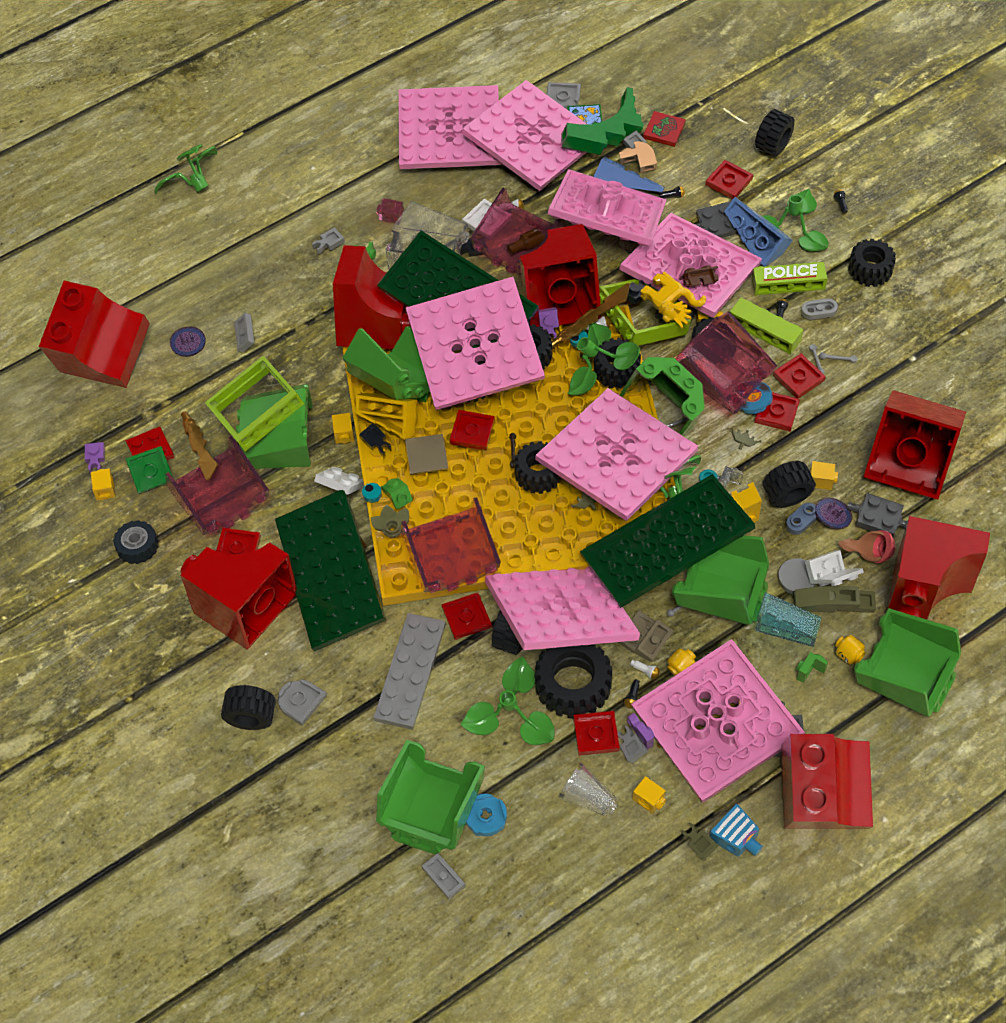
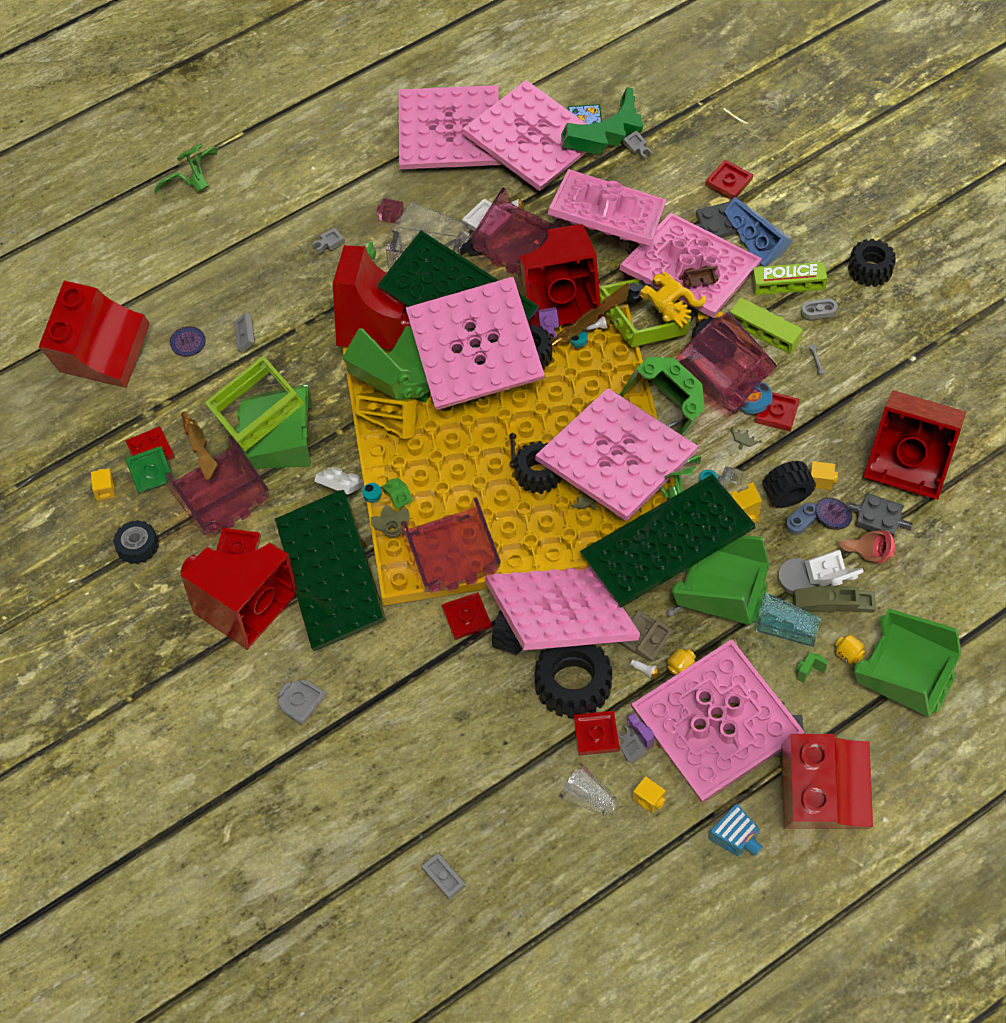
medium lavender plate [85,442,105,474] -> none
black tyre [221,685,276,730] -> none
yellow brick [332,413,354,444] -> none
black plate [359,423,391,456] -> none
light grey plate [374,613,446,730] -> none
bright green windscreen [376,740,485,855] -> none
dark tan slope [405,434,448,475] -> none
red plate [449,410,495,451] -> none
bright green plant [461,657,555,745] -> none
dark azure plate [466,794,507,836] -> none
reddish brown arm [506,227,546,255] -> none
light grey tile [547,82,581,109] -> none
bright green plant [568,323,640,395] -> none
medium blue wedge [594,157,665,192] -> none
black tyre [594,338,641,389] -> none
light nougat brick [619,141,657,173] -> none
black piece [624,679,640,708] -> none
red tile [643,111,686,147] -> none
black piece [659,186,685,198] -> none
olive plate [682,823,719,861] -> none
black tyre [755,109,795,157] -> none
bright green plant [762,189,829,251] -> none
red plate [773,353,826,399] -> none
black piece [776,299,788,318] -> none
light grey hinge [819,352,858,363] -> none
black piece [833,189,848,214] -> none
red brick [887,516,990,620] -> none

